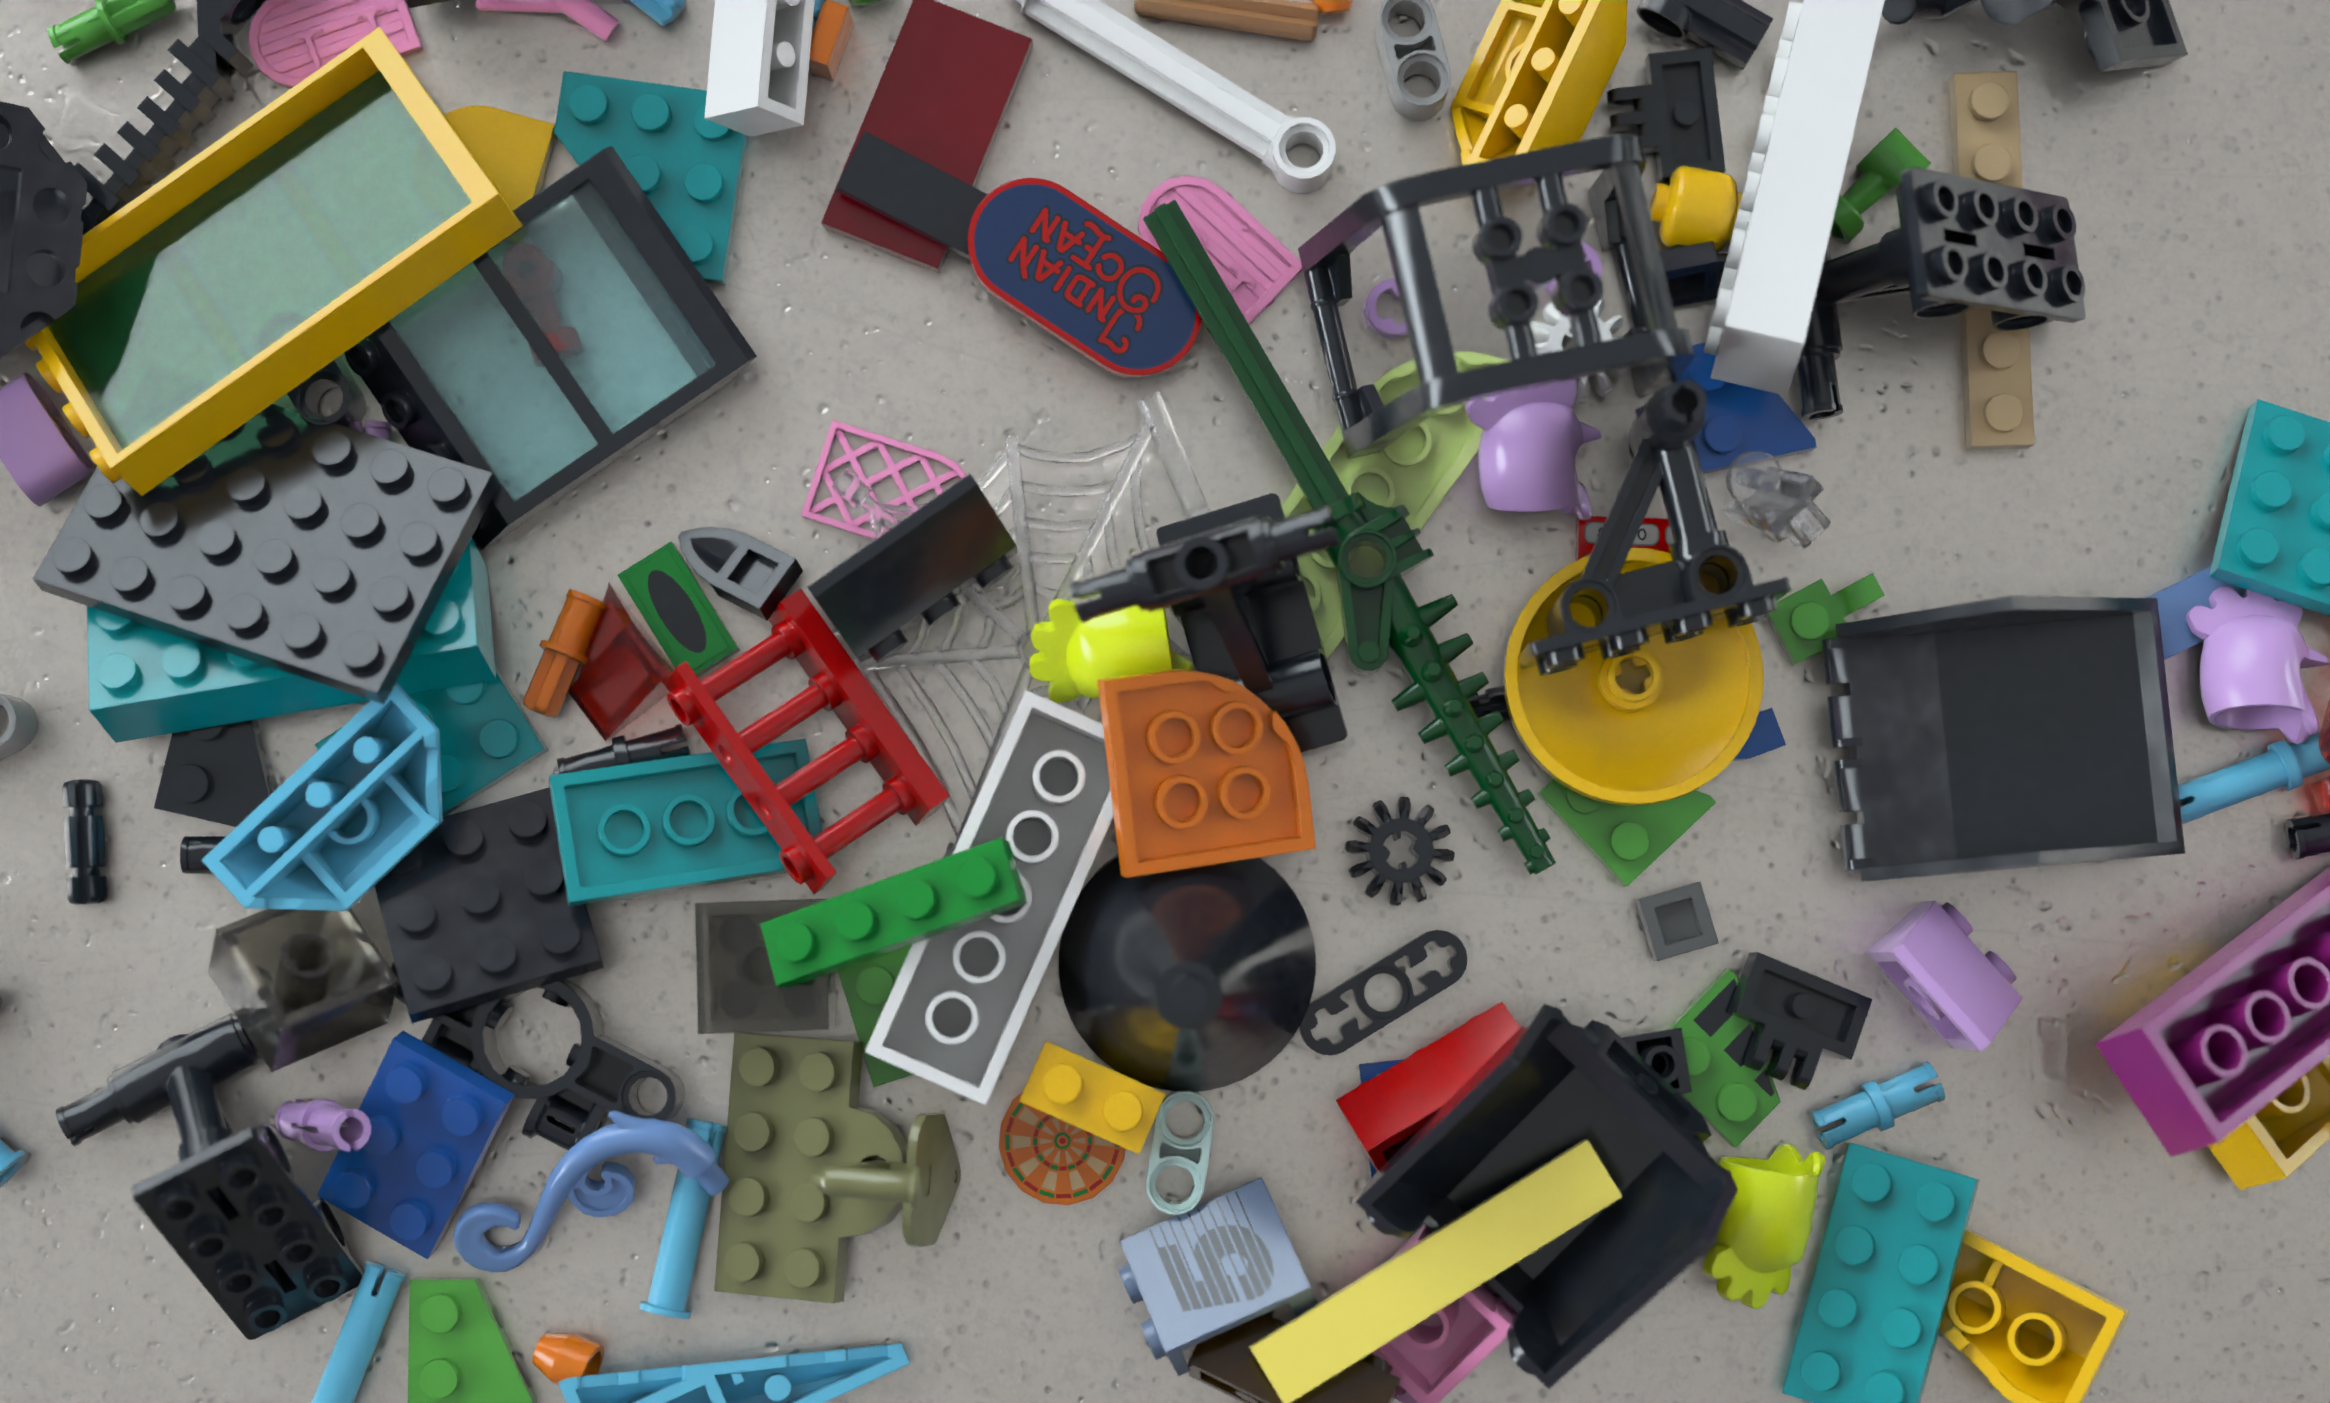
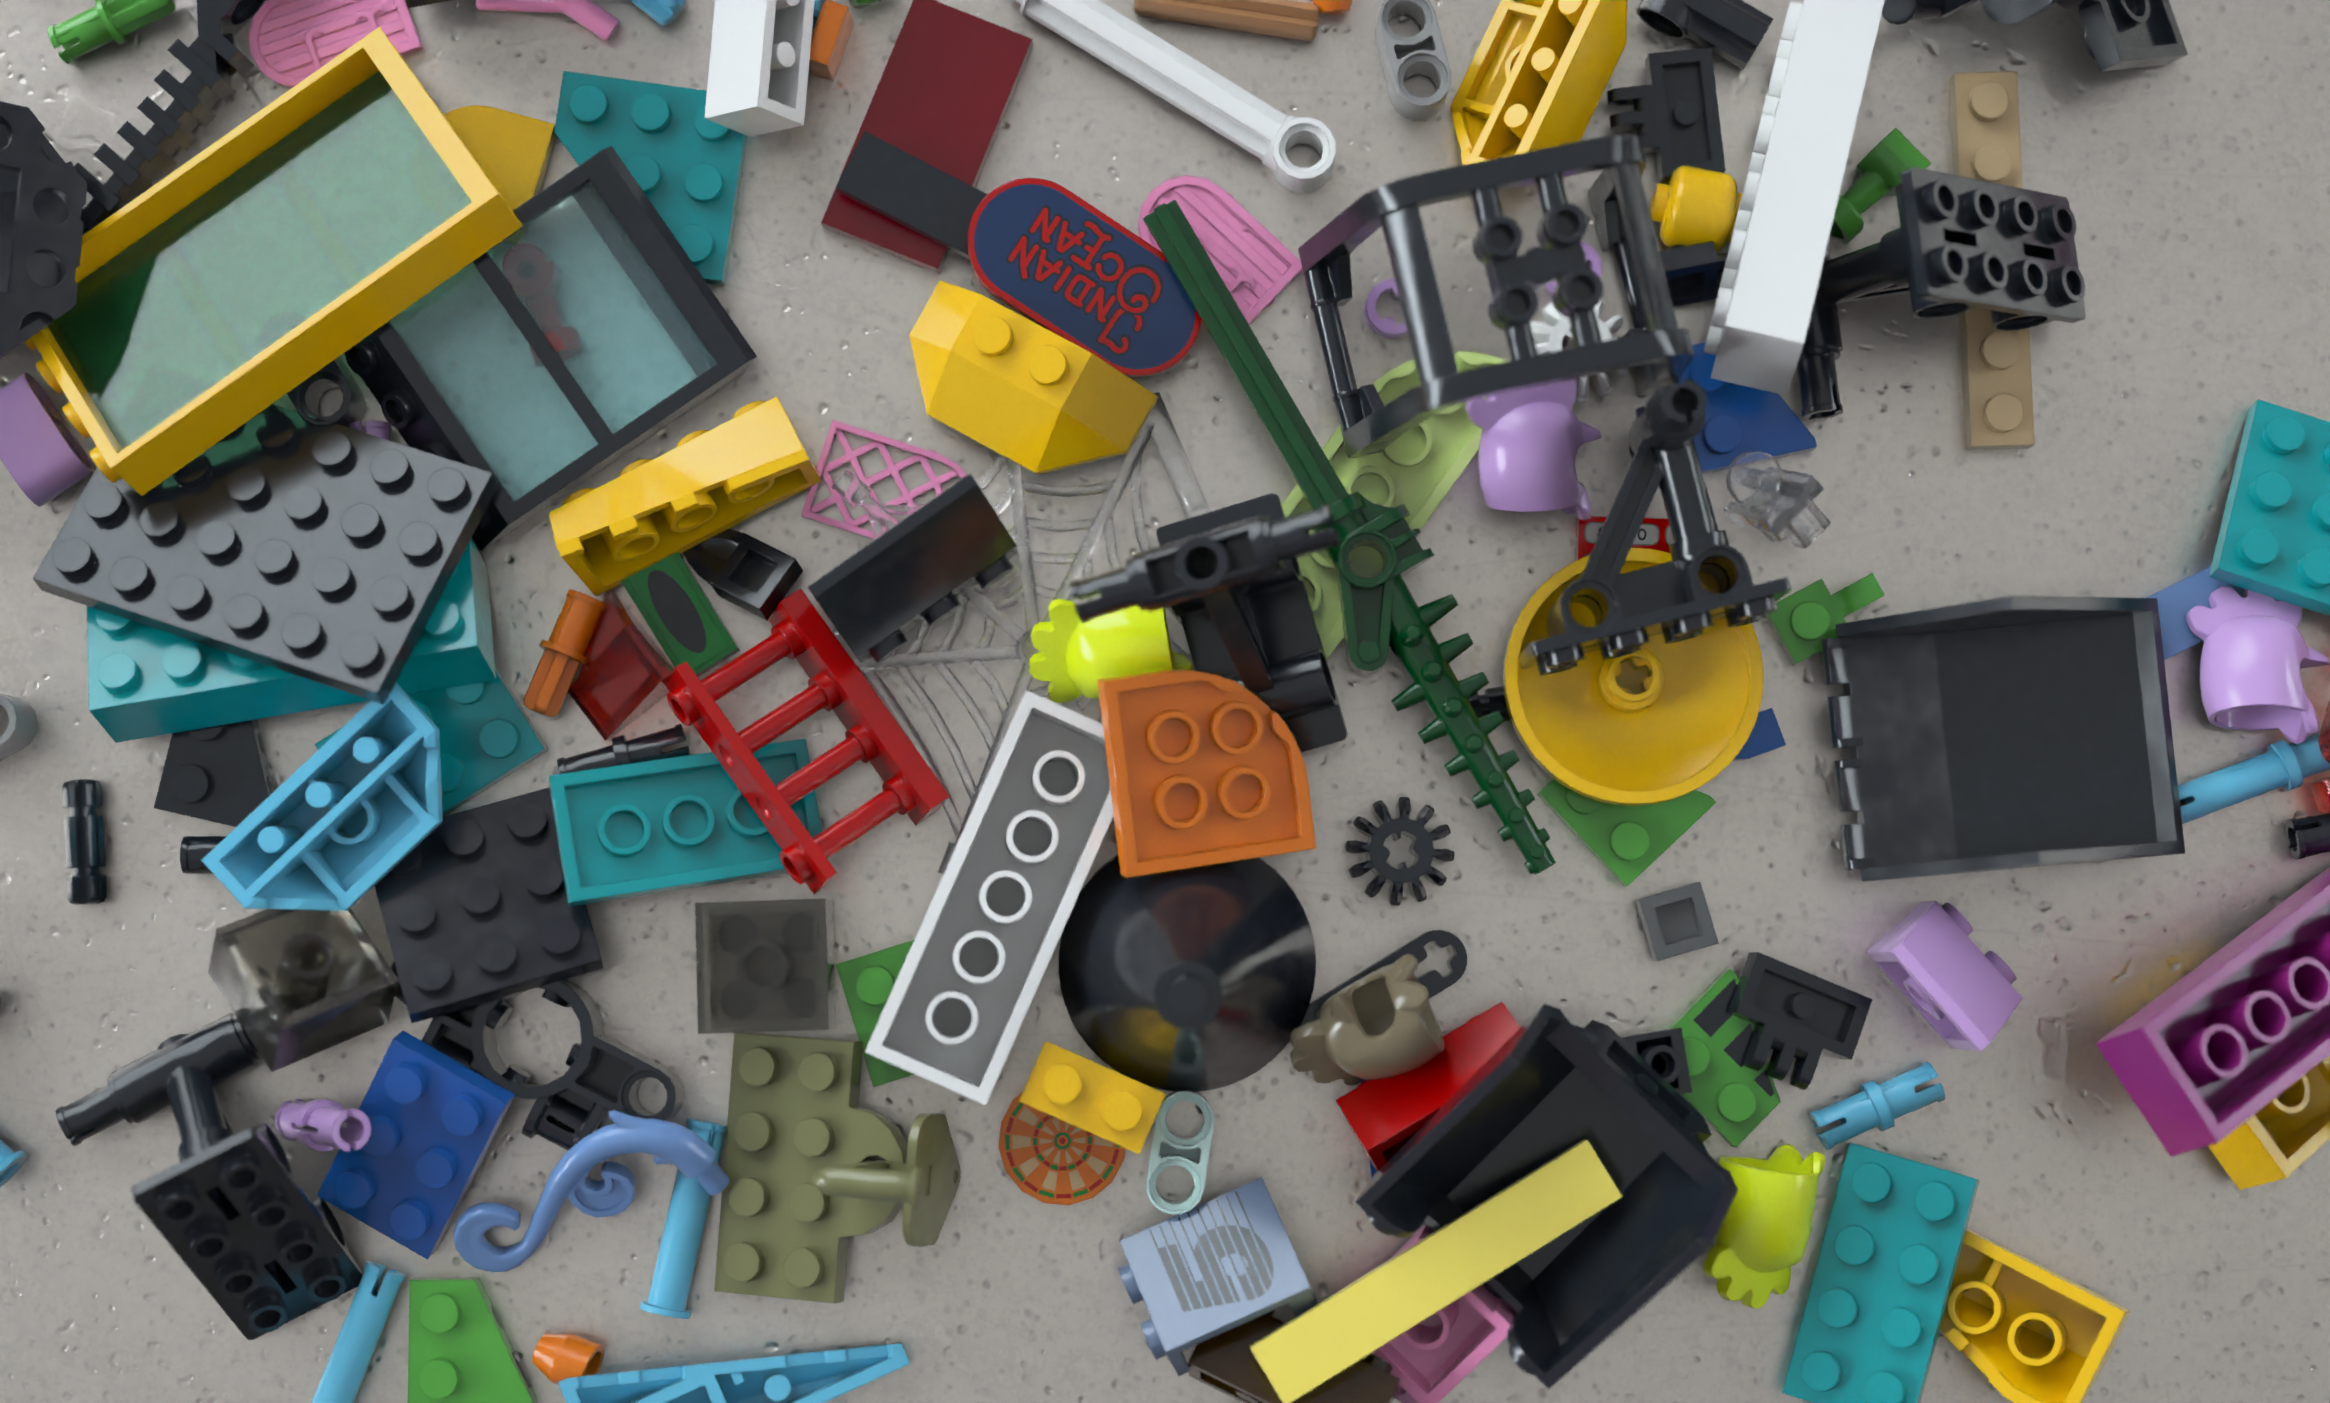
green plate [760,837,1027,989] -> none
none -> yellow wedge [548,396,822,596]
none -> yellow wedge [909,280,1159,475]
none -> dark tan piece [1289,954,1445,1086]

